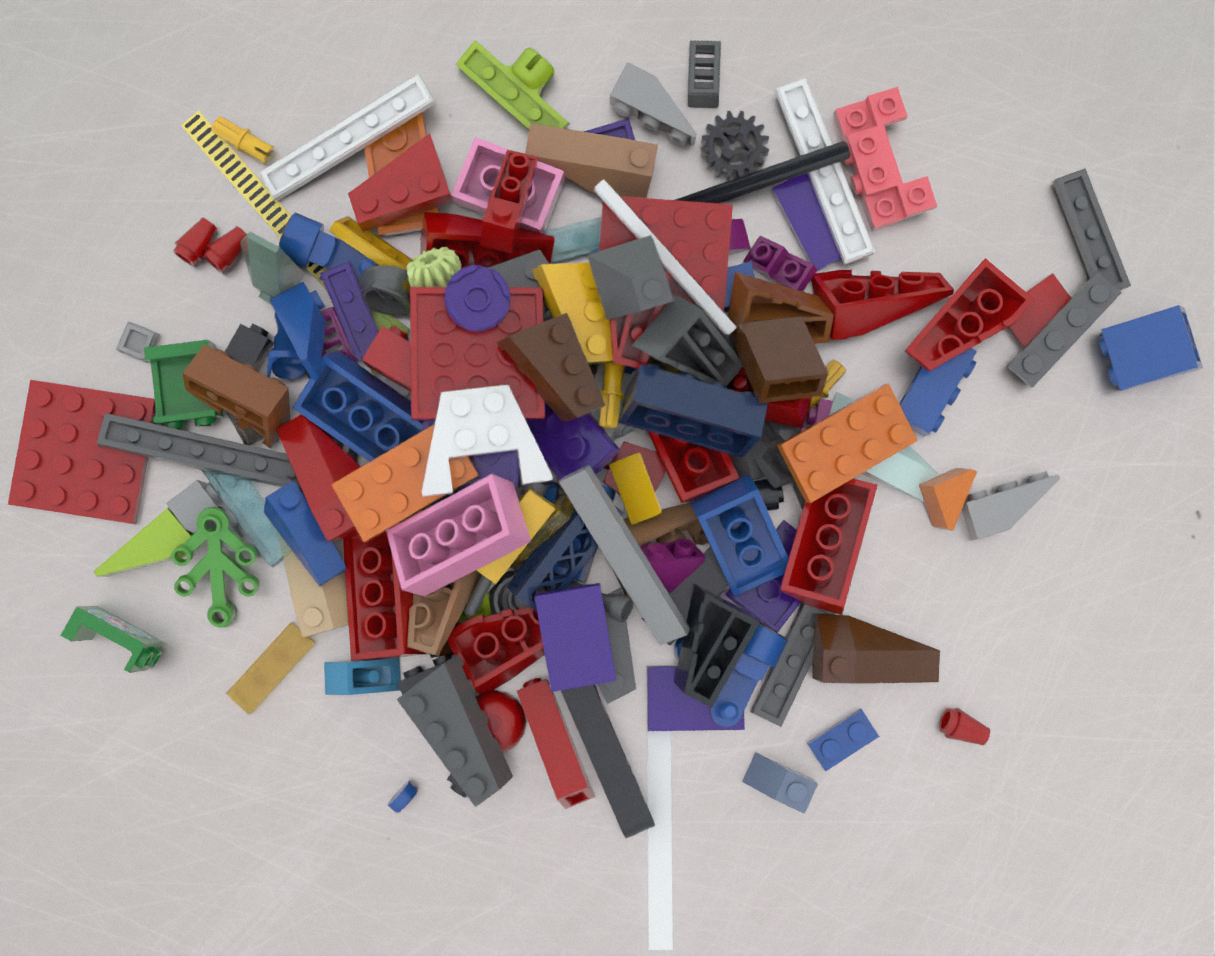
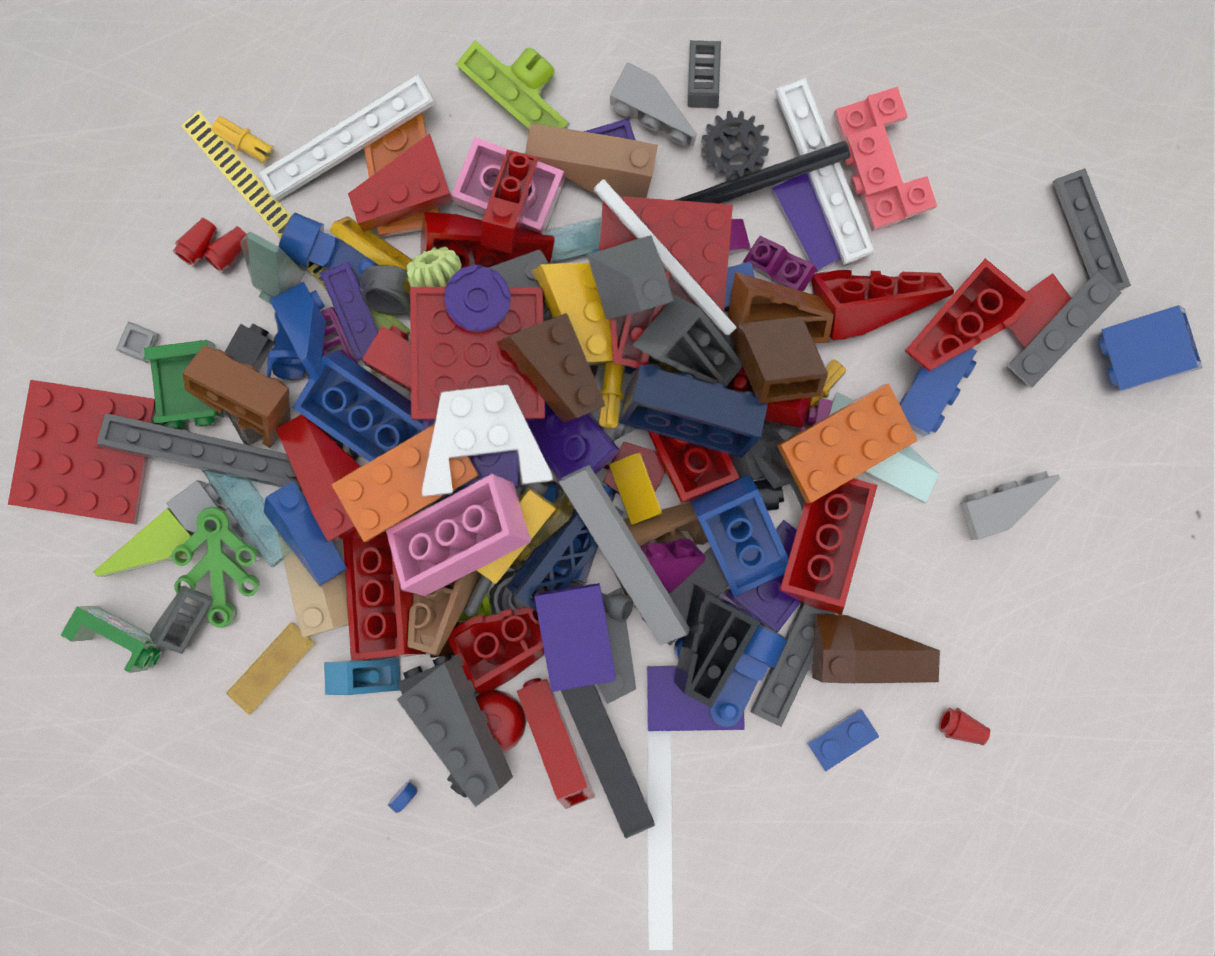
sand blue slope [742,752,818,814] -> none
orange slope [919,468,977,531] -> none
none -> dark grey slope [149,586,213,654]

